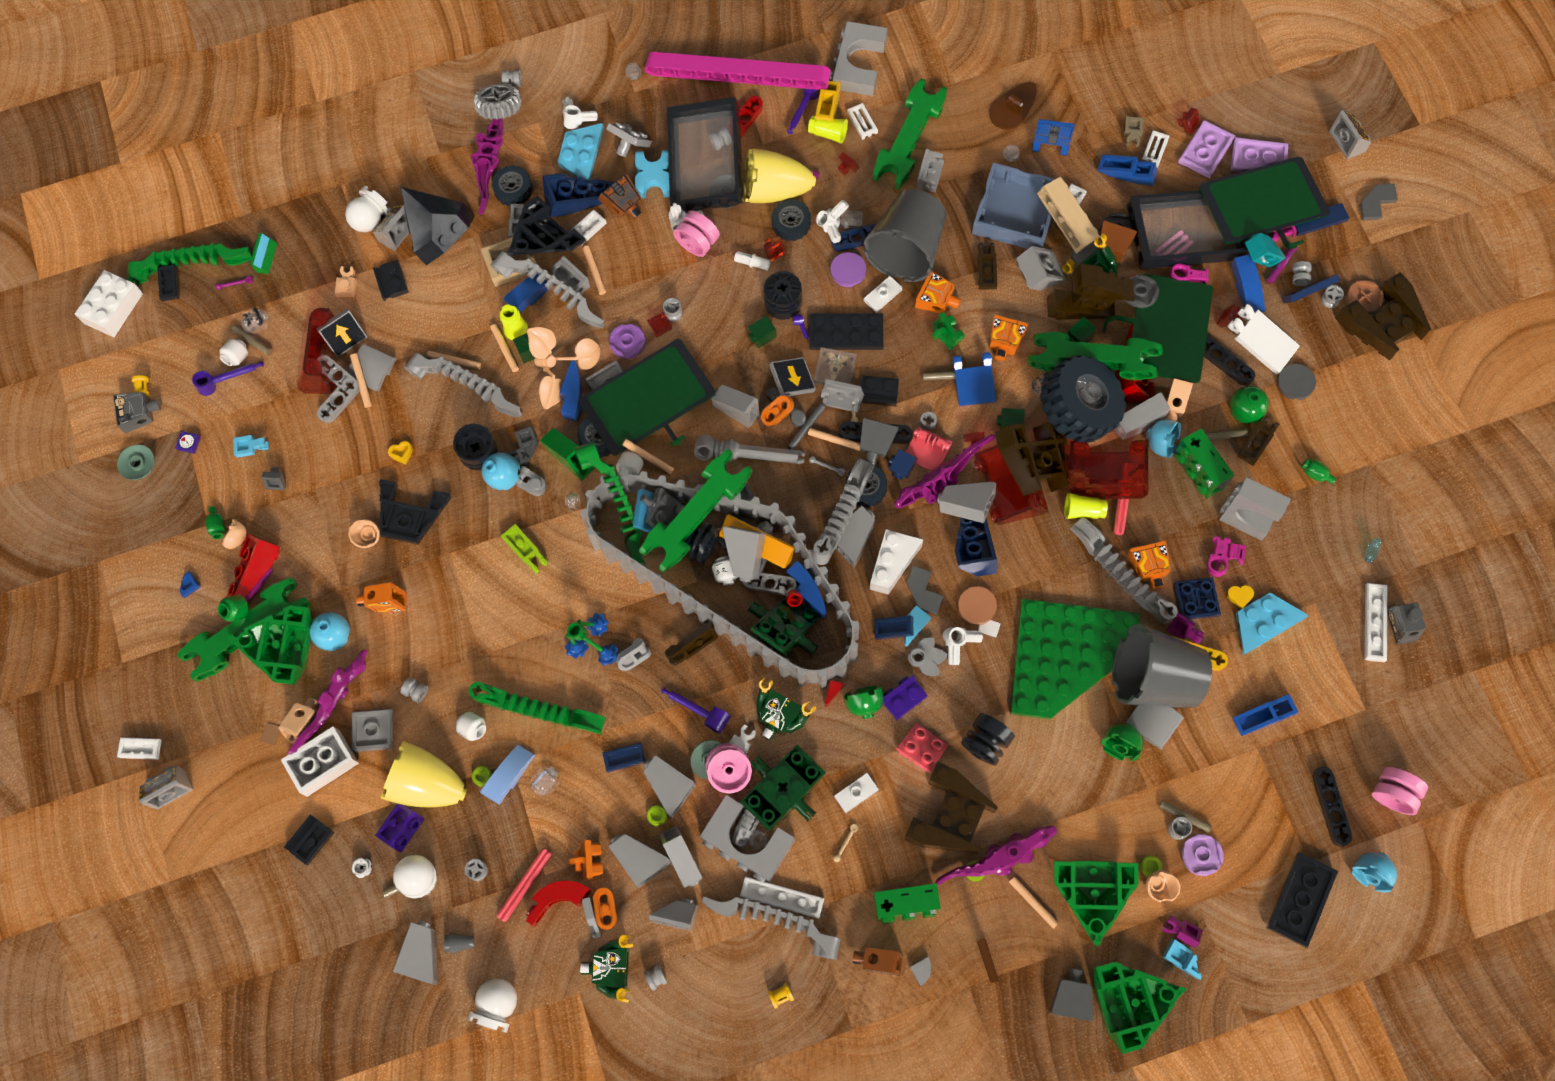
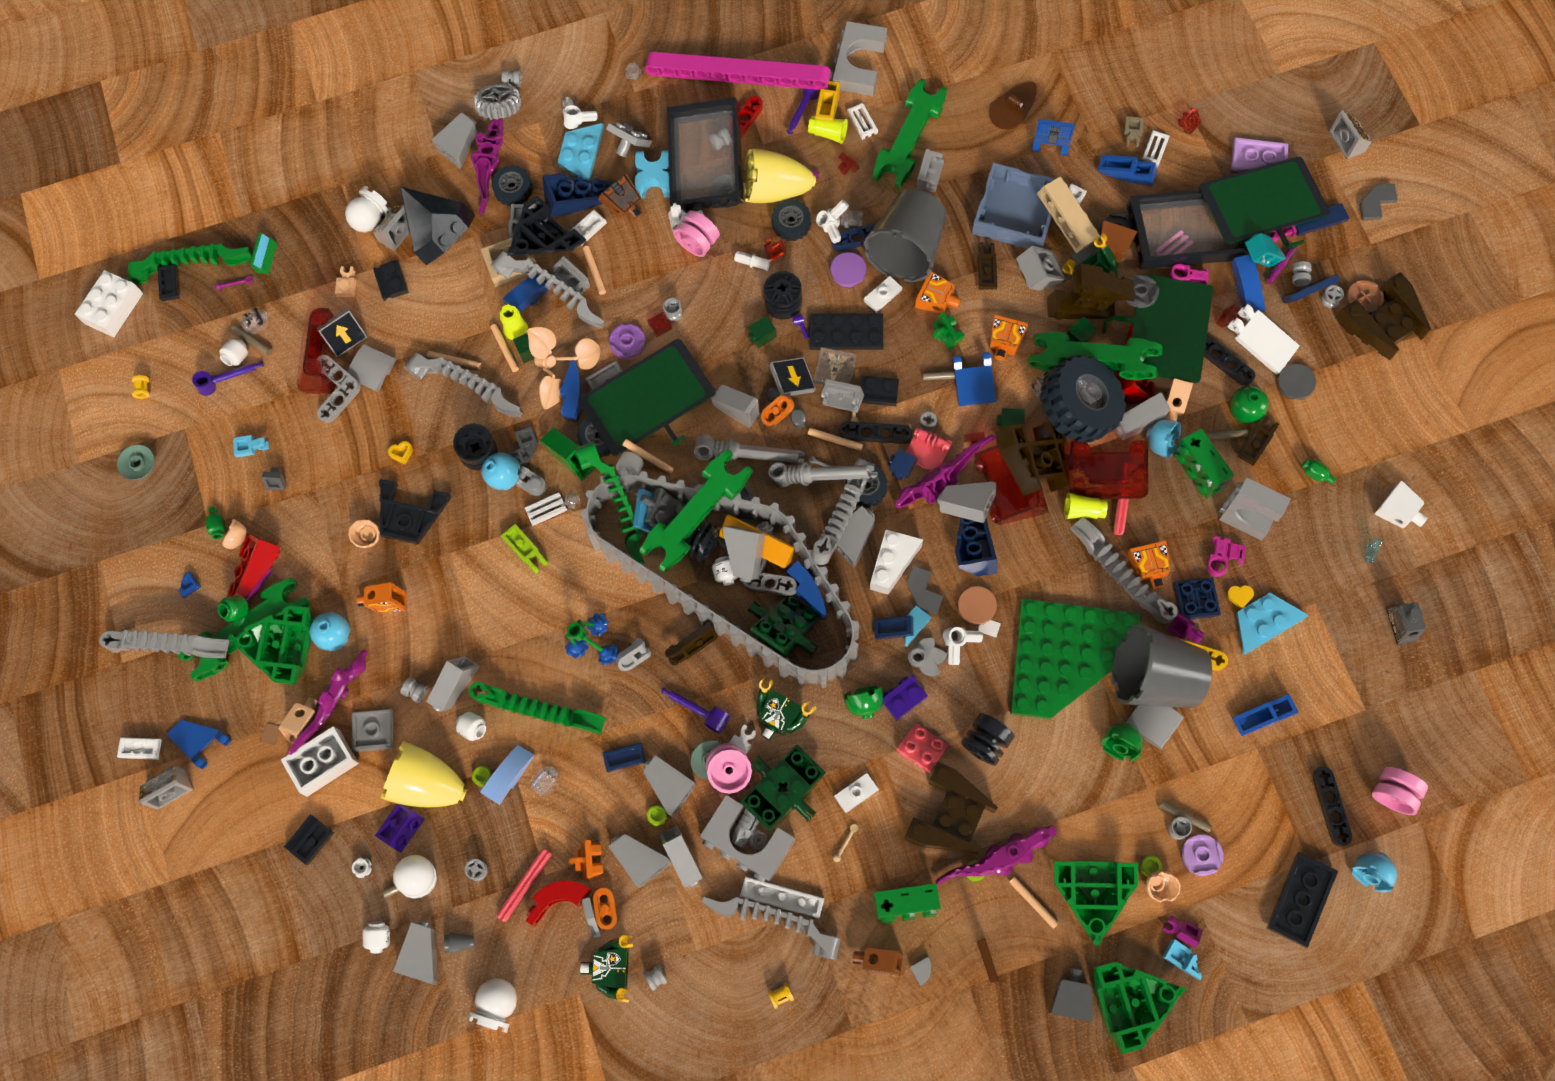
dark grey torso [113,392,161,433] -> none
tile [175,431,201,454] -> none
light nougat bar [350,354,372,408] -> none
light grey slope [648,898,698,932] -> none
red hinge [786,590,803,607] -> none
dark grey bar [787,403,826,450] -> none
red piece [825,680,845,707] -> none
dark grey torso [860,418,898,465] -> none
clear plate [1002,145,1020,162] -> none
lavender tile [1178,120,1236,178] -> none
white tile [1364,583,1387,662] -> none
none -> light grey piece [99,630,229,658]
none -> blue flag [167,720,231,769]
none -> white head [363,921,390,953]
none -> light grey slope [426,656,480,712]
none -> light grey slope [432,112,477,169]
none -> white tile [525,492,567,526]
none -> light grey piece [768,462,878,488]
none -> white torso [1375,481,1428,528]

